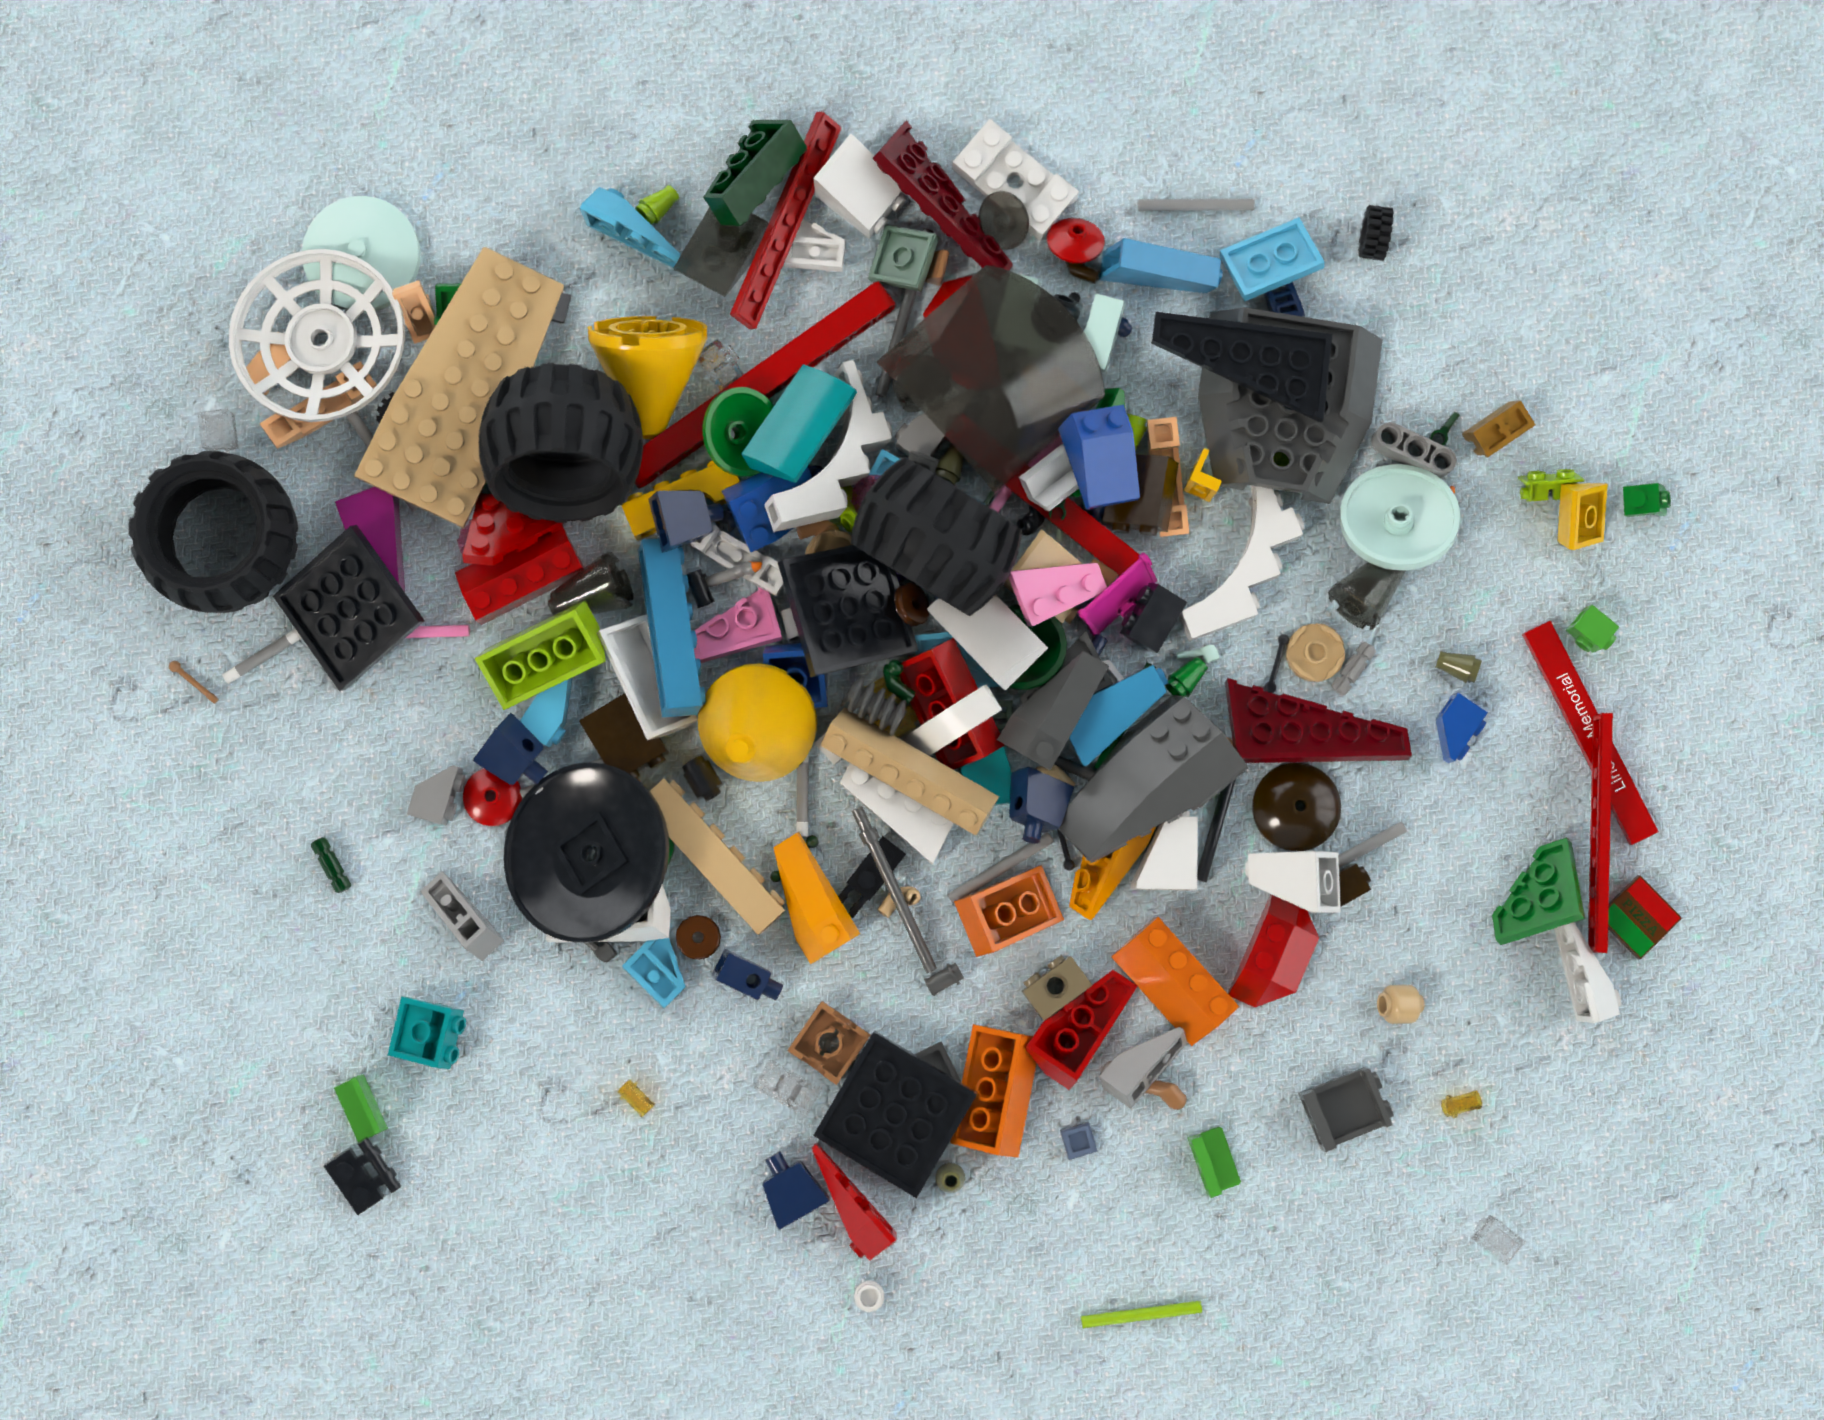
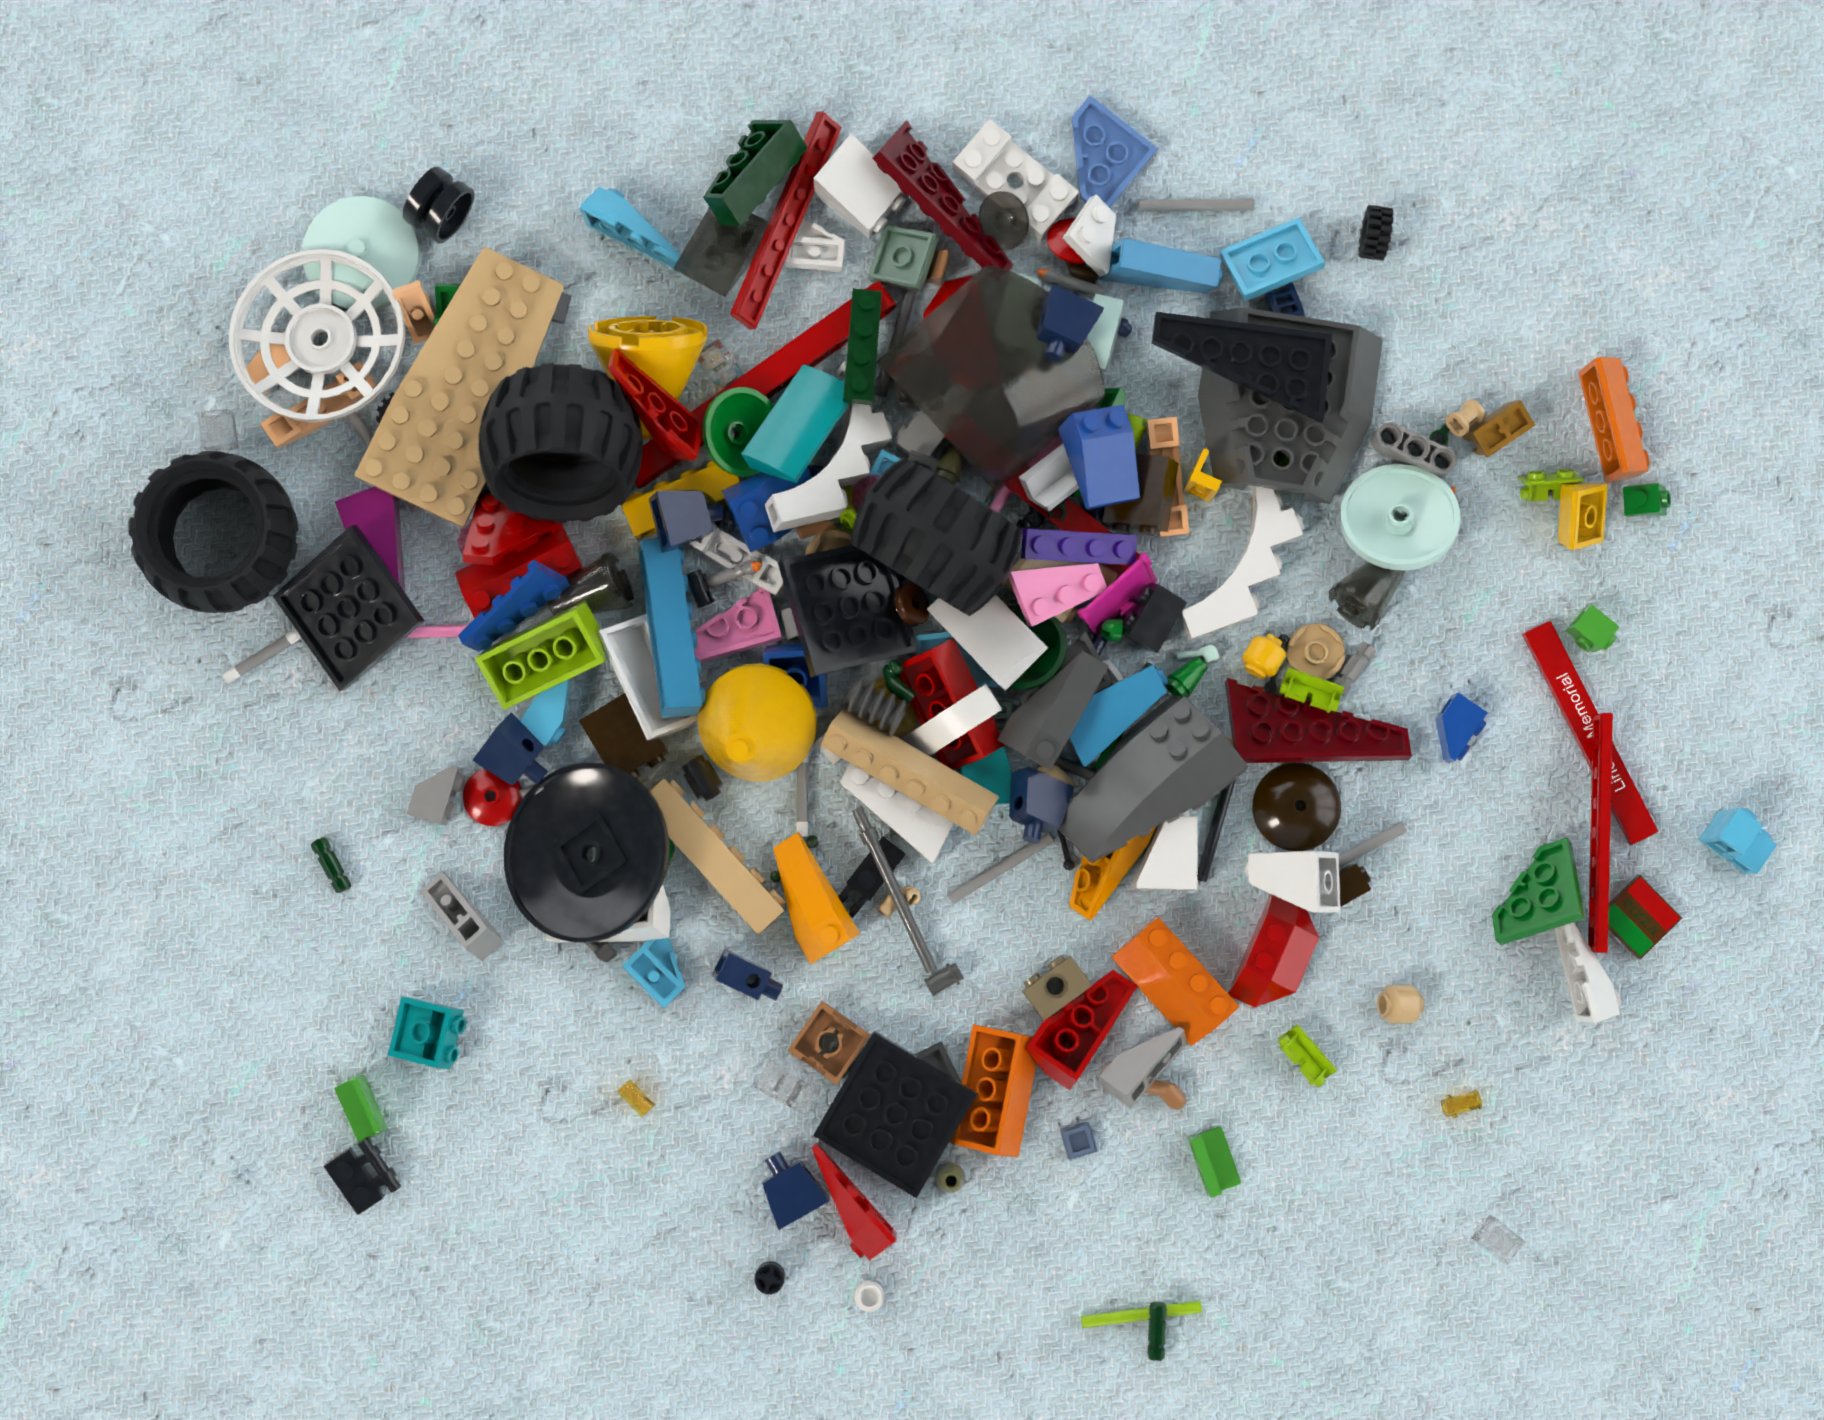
medium nougat hinge [169,661,219,704] -> none
lime cone [635,185,679,225] -> none
reddish brown piece [676,915,721,960] -> none
orange slope [954,865,1064,957] -> none
dark grey panel [1298,1067,1394,1152] -> none
olive cone [1435,651,1482,683] -> none
none -> black wheel [402,167,475,244]
none -> blue wing [458,560,570,652]
none -> red wedge [608,348,703,460]
none -> black wheel [754,1261,785,1295]
none -> dark green plate [843,288,882,405]
none -> dark purple plate [1021,528,1138,565]
none -> light grey piece [1037,269,1105,297]
none -> dark blue torso [1037,284,1104,362]
none -> white wing [1063,194,1116,277]
none -> medium blue plate [1071,95,1158,208]
none -> green hinge [1101,618,1123,643]
none -> dark green axle [1147,1301,1167,1361]
none -> yellow head [1242,634,1286,680]
none -> lime hinge [1277,1024,1337,1088]
none -> lime hinge [1279,667,1345,713]
none -> tan bush [1446,399,1486,437]
none -> orange slope [1578,357,1650,484]
none -> medium azure brick [1698,807,1777,874]

